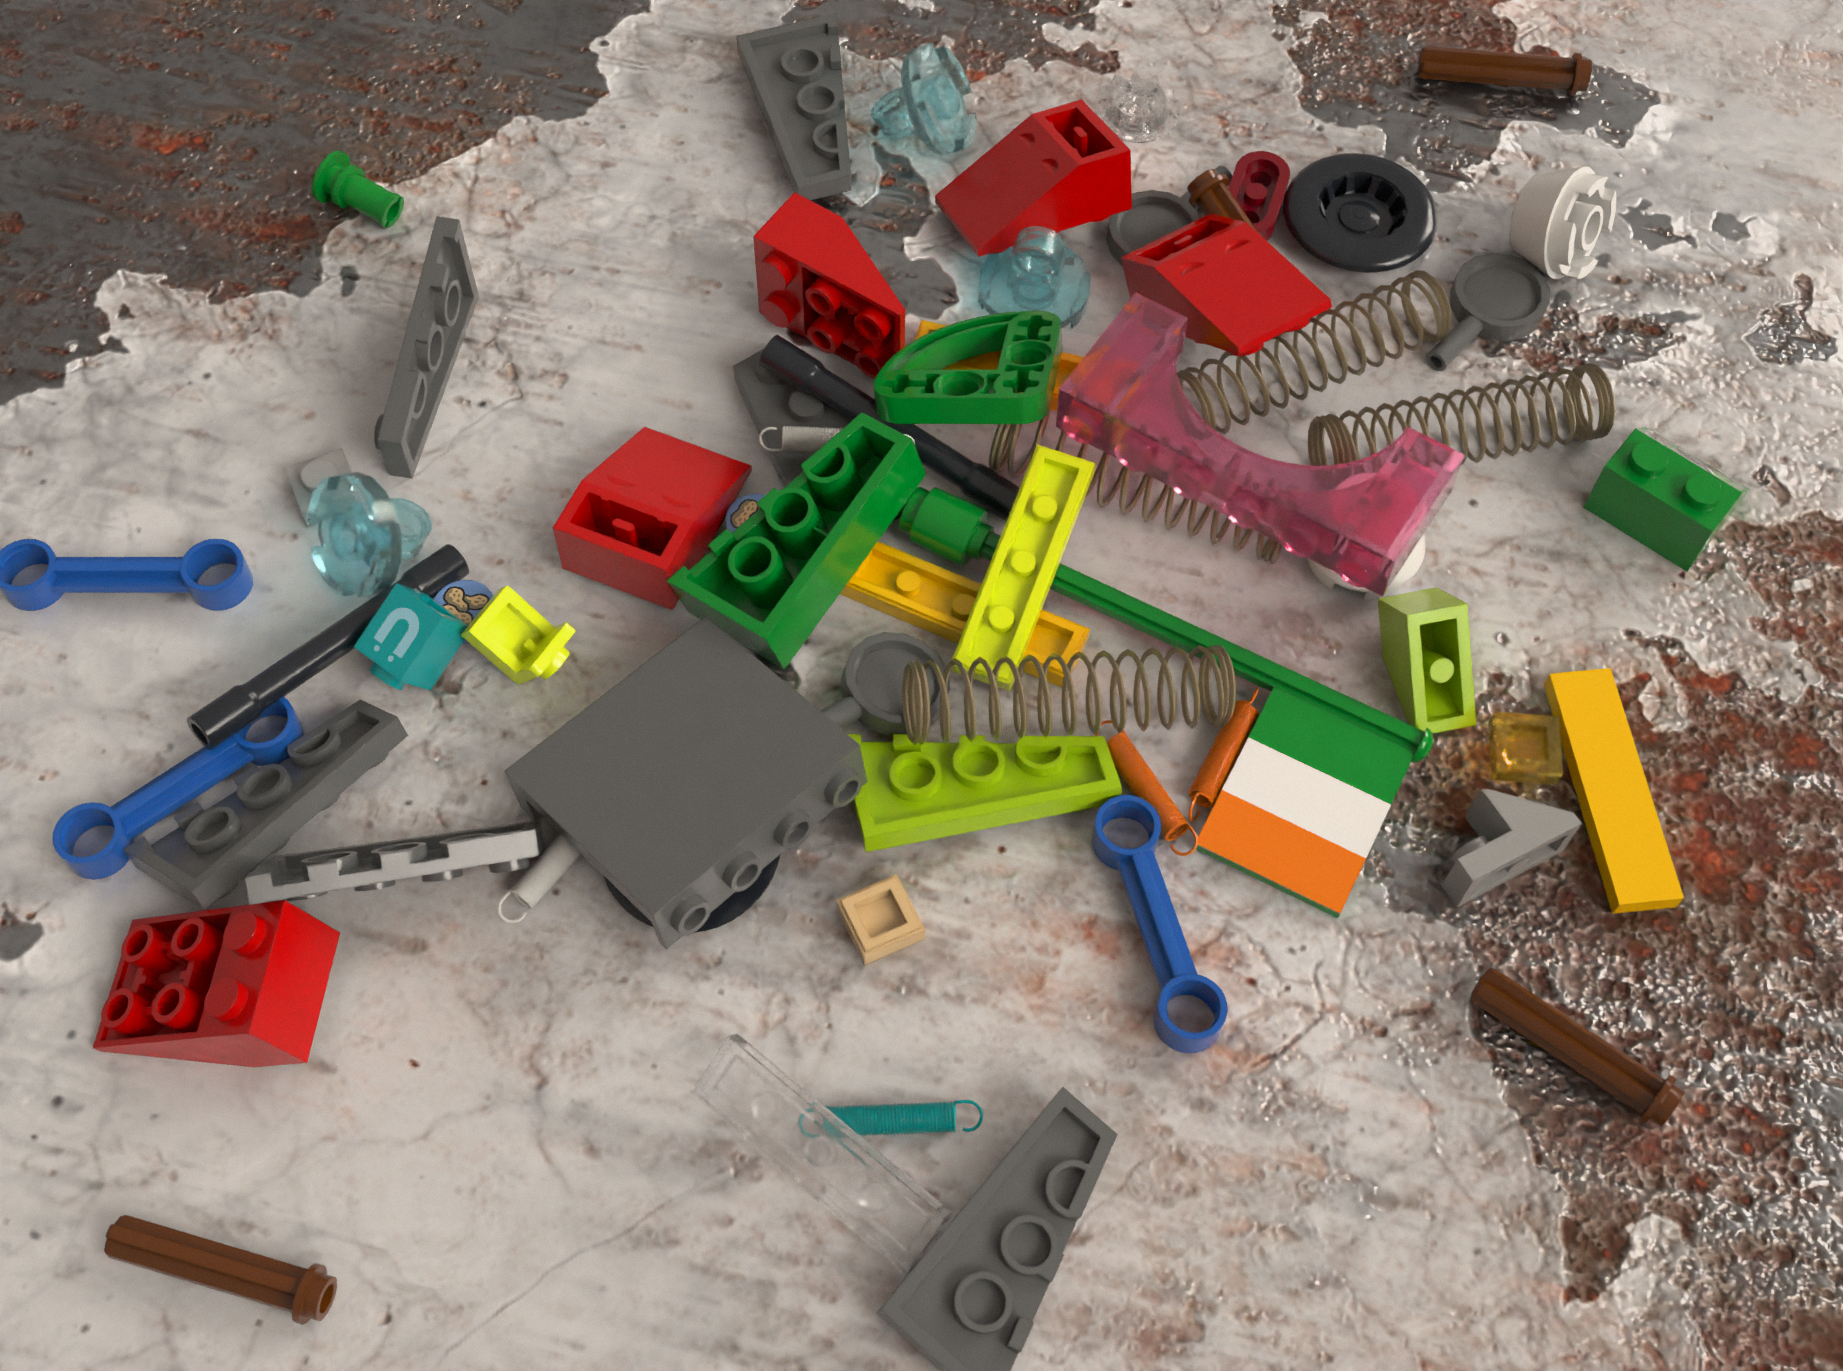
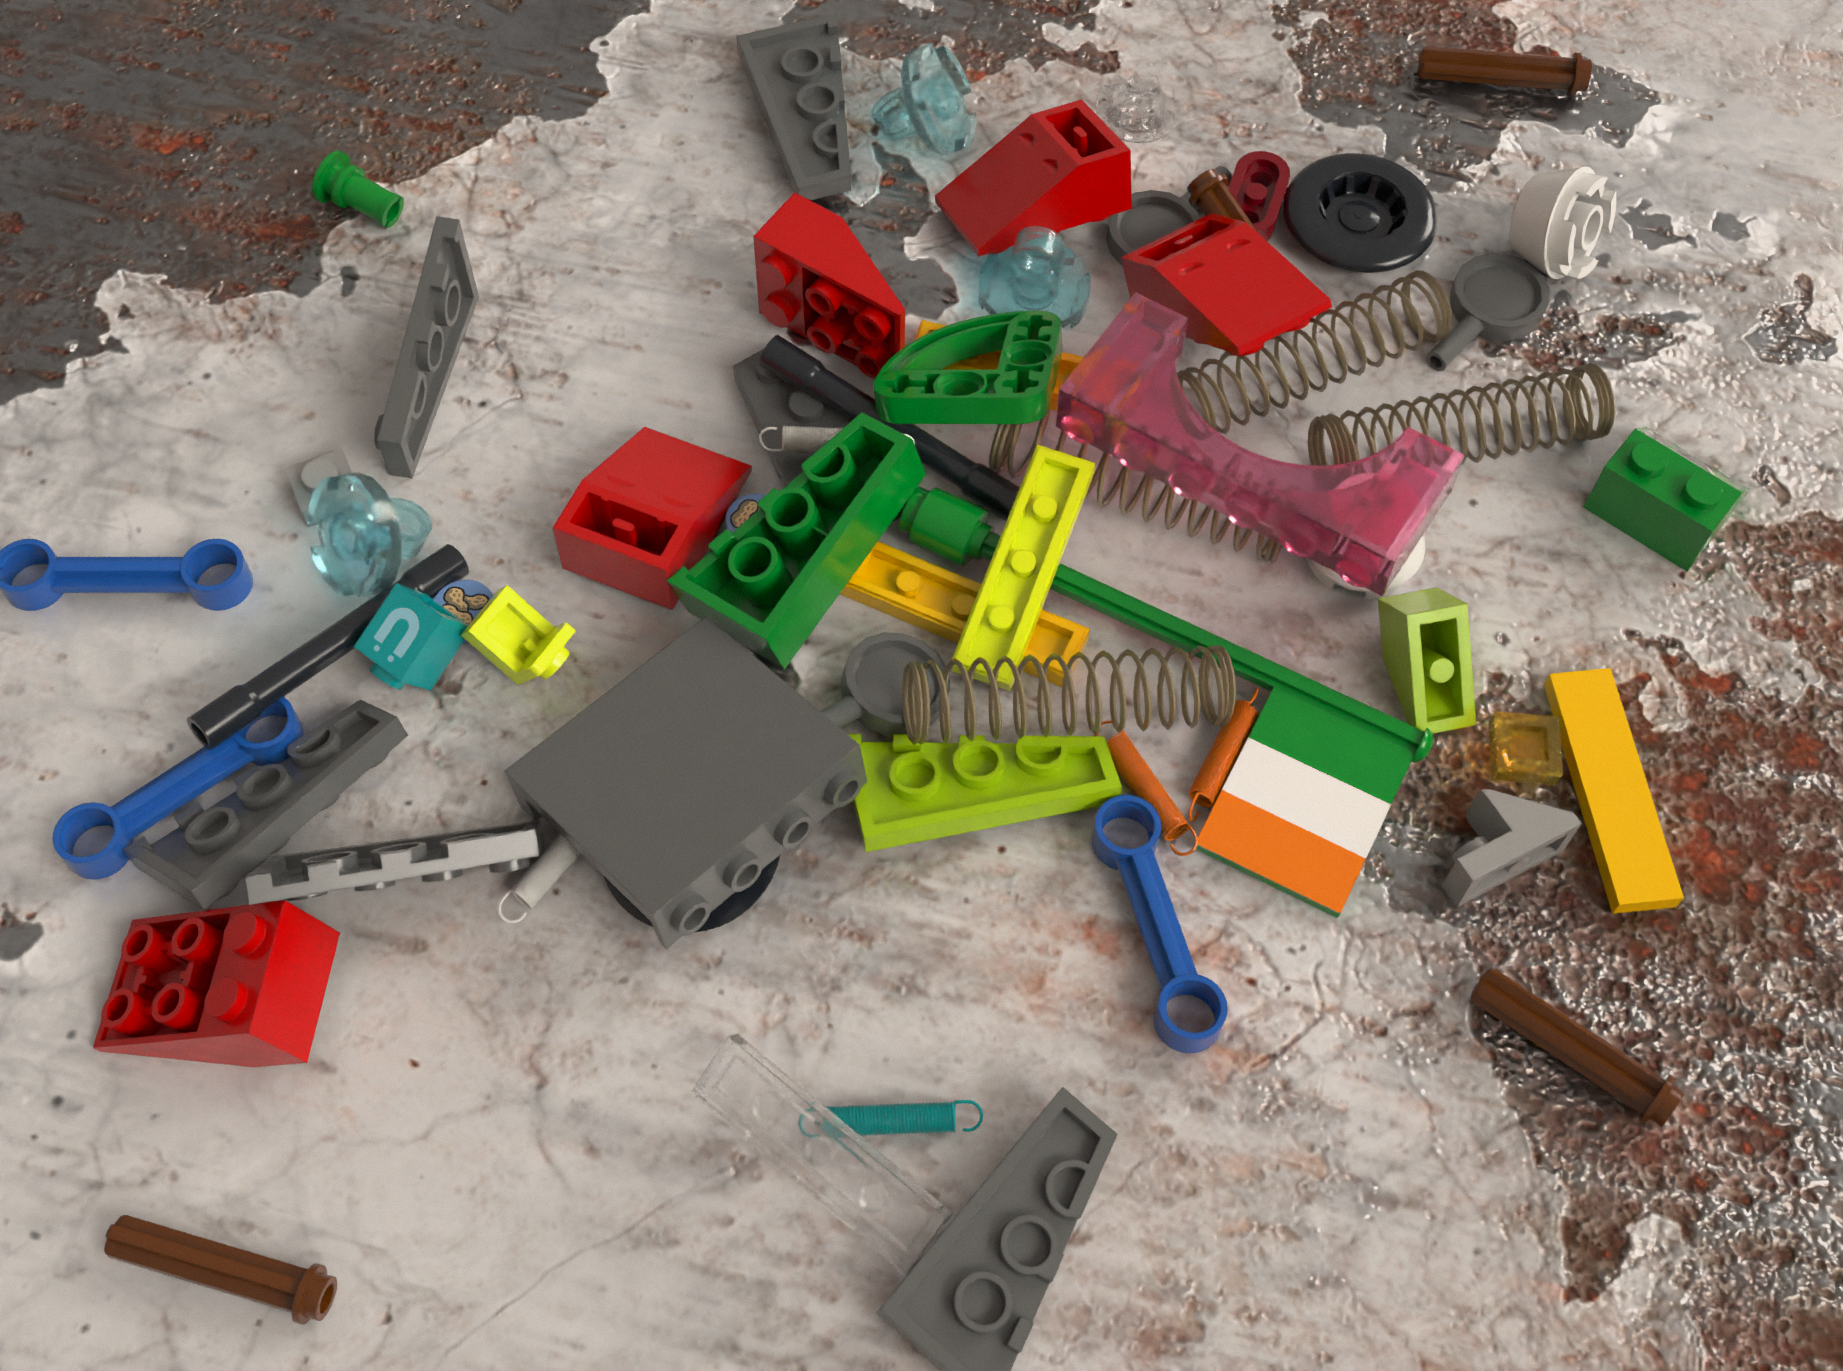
tan tile [836,874,925,966] -> none

